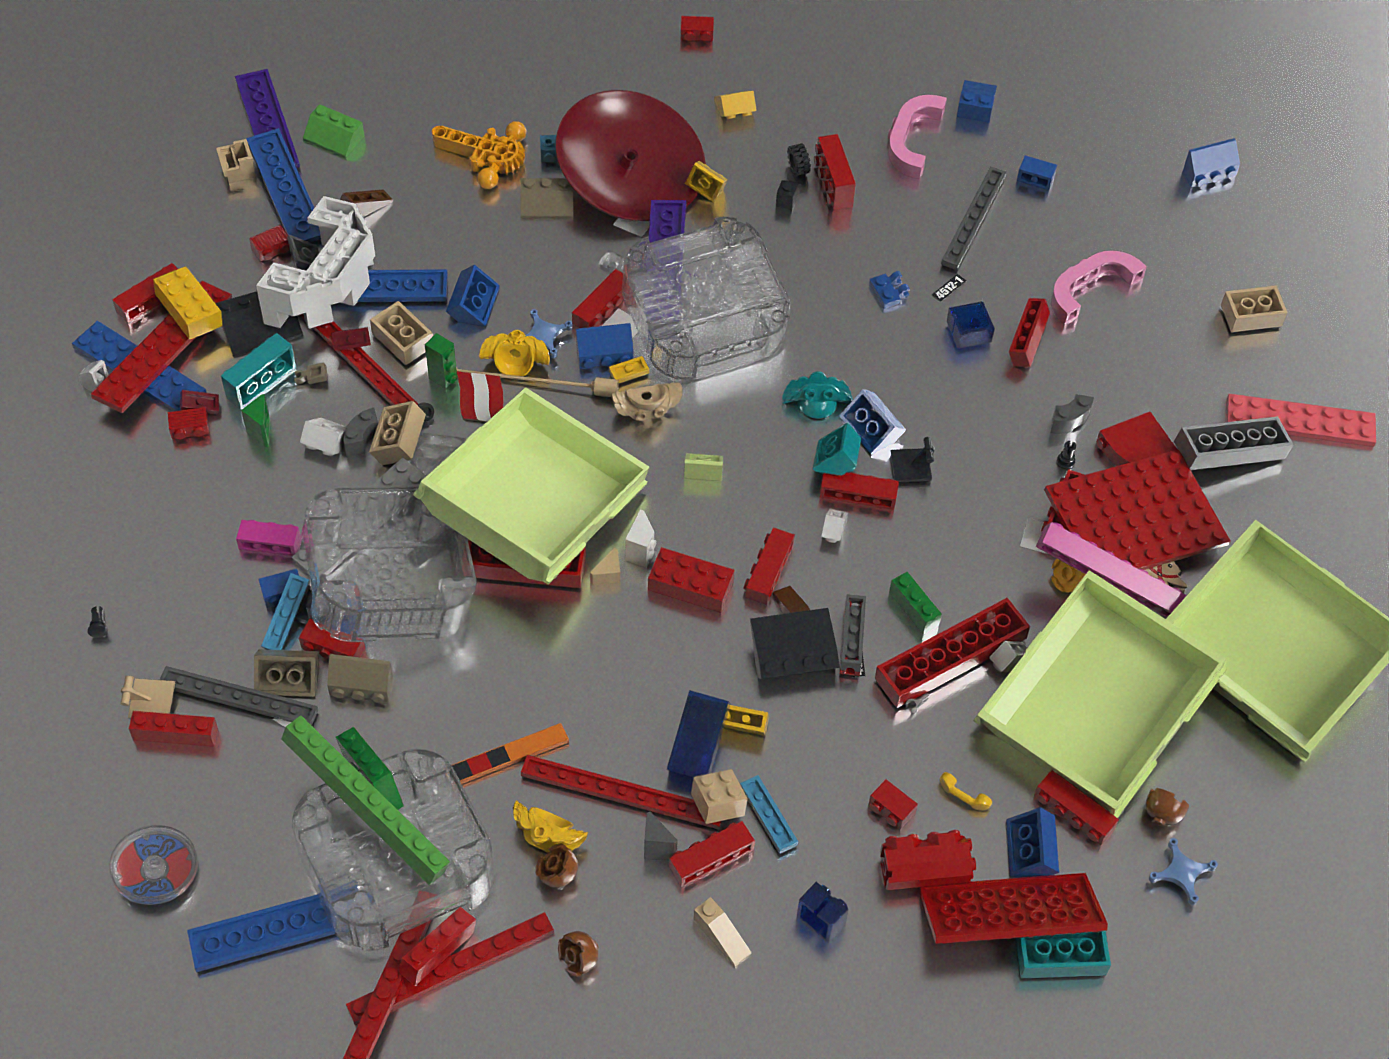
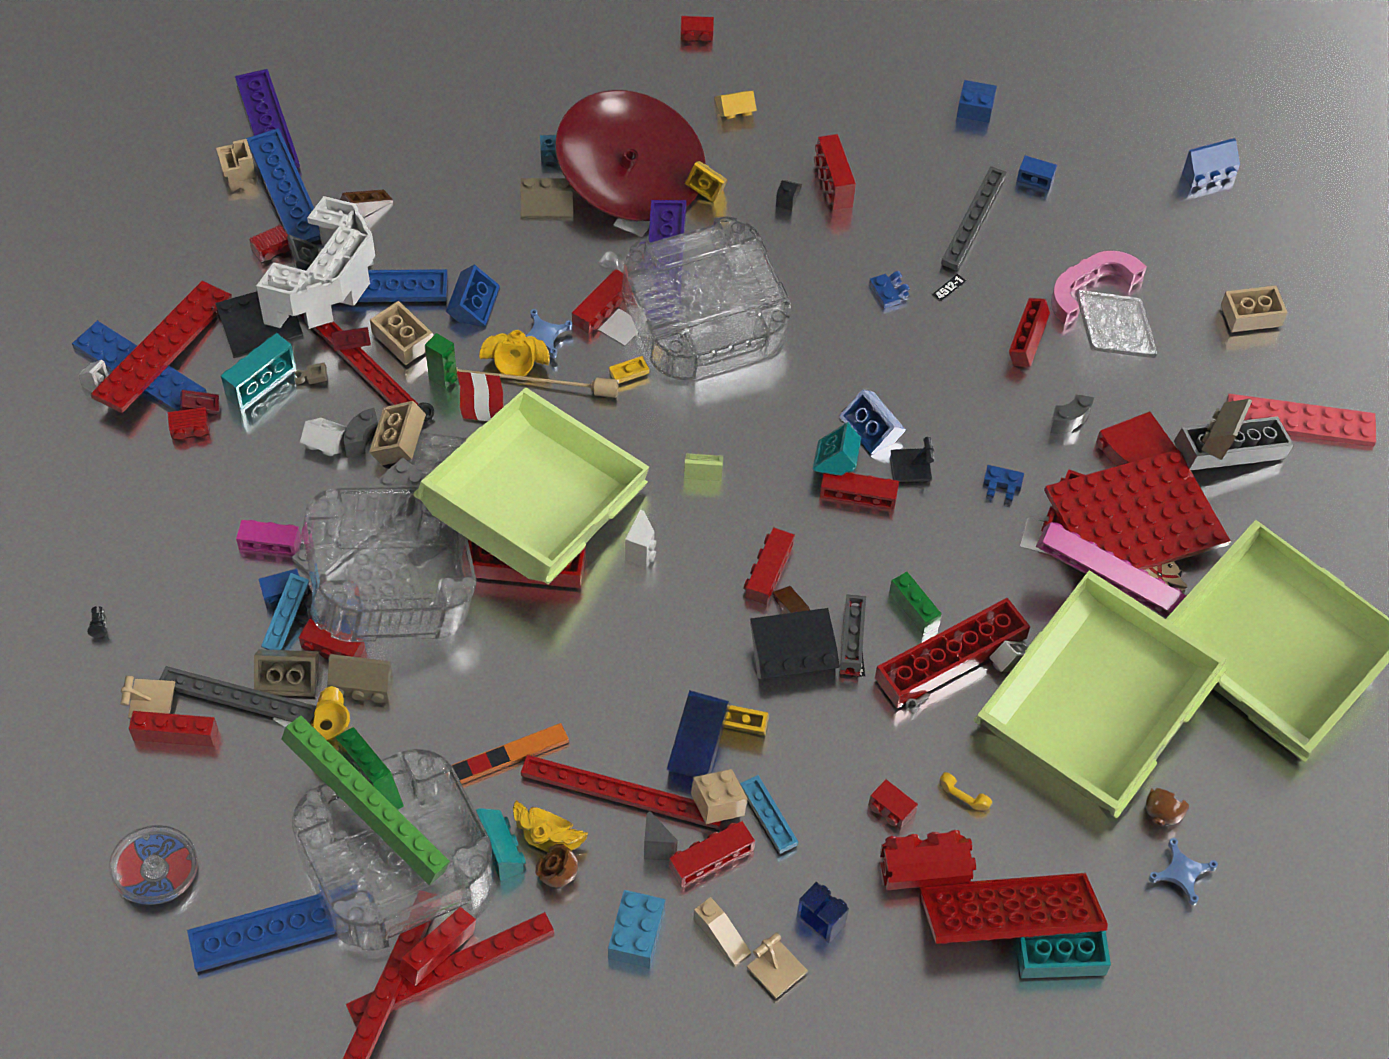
red brick [112,263,178,323] -> none
yellow piece [153,266,223,340] -> none
green slope [241,394,270,447] -> none
bright green slope [303,104,365,158] -> none
light orange piece [432,121,527,189] -> none
dark orange cylinder [558,931,599,977] -> none
blue slope [576,323,634,369] -> none
tan slope [590,547,620,585] -> none
tan piece [612,382,682,421] -> none
red brick [648,547,735,613] -> none
teal piece [782,371,853,419] -> none
black tyre [787,143,811,176] -> none
white slope [821,509,848,543] -> none
bright pink arch [888,95,947,179] -> none
clear blue piece [946,301,995,349] -> none
blue slope [1006,807,1059,878] -> none
red brick [1034,770,1119,845] -> none
light orange tile [1051,558,1086,593] -> none
black pin [1057,441,1076,468] -> none
none -> yellow piece [311,686,350,752]
none -> teal slope [476,808,526,881]
none -> dark azure brick [608,890,666,968]
none -> tan plate [747,932,808,999]
none -> blue plate [983,465,1024,501]
none -> clear plate [1076,290,1158,358]
none -> dark tan slope [1201,399,1252,460]

